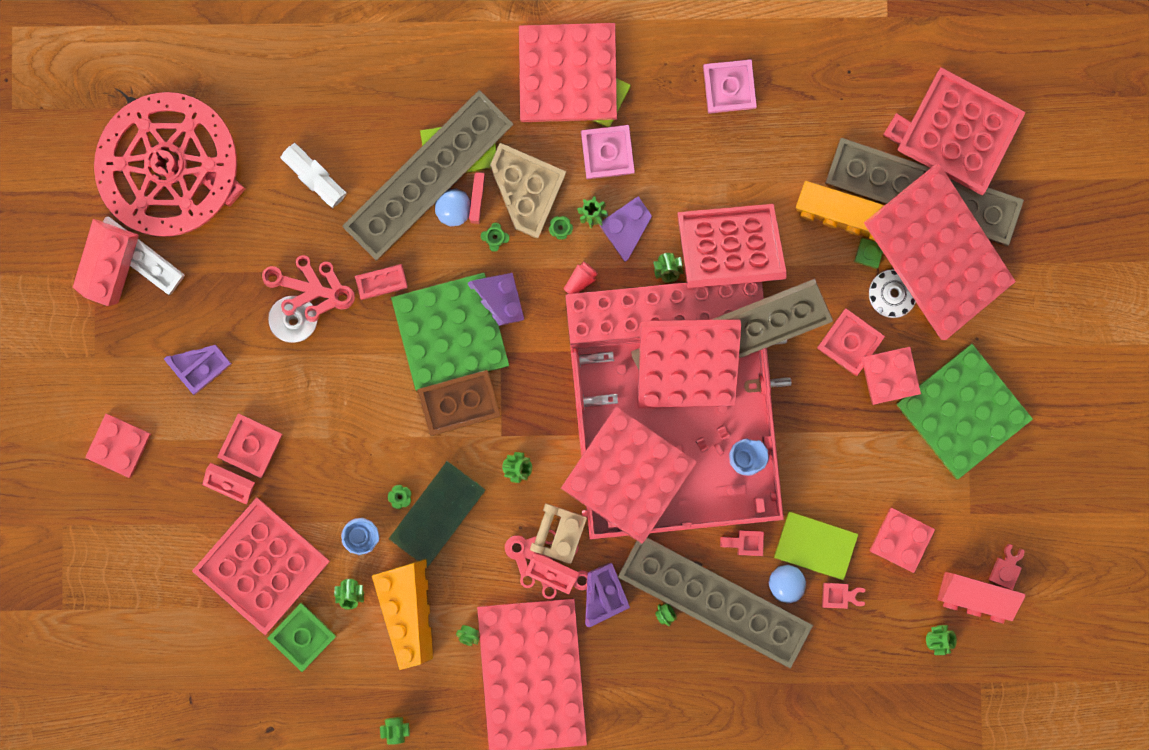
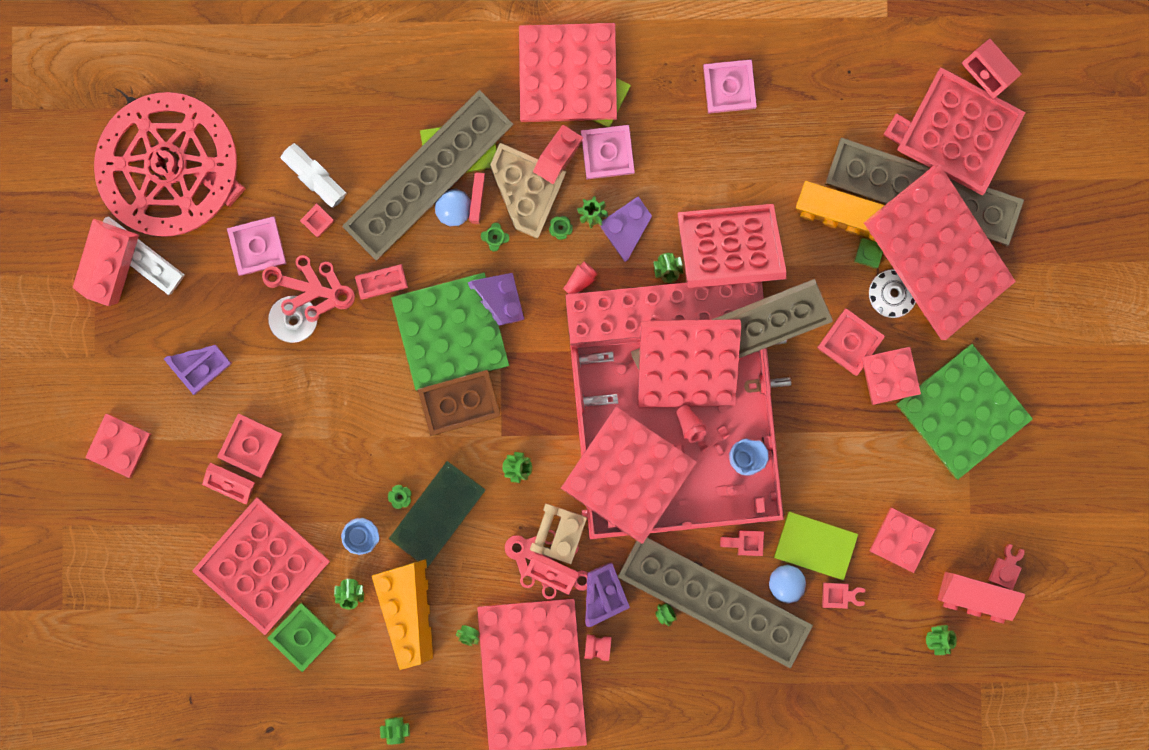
none -> bright pink plate [227,217,287,276]
none -> coral plate [300,203,335,238]
none -> coral brick [533,125,583,184]
none -> coral wheel [584,634,611,661]
none -> coral cone [676,405,707,443]
none -> coral brick [962,39,1022,99]

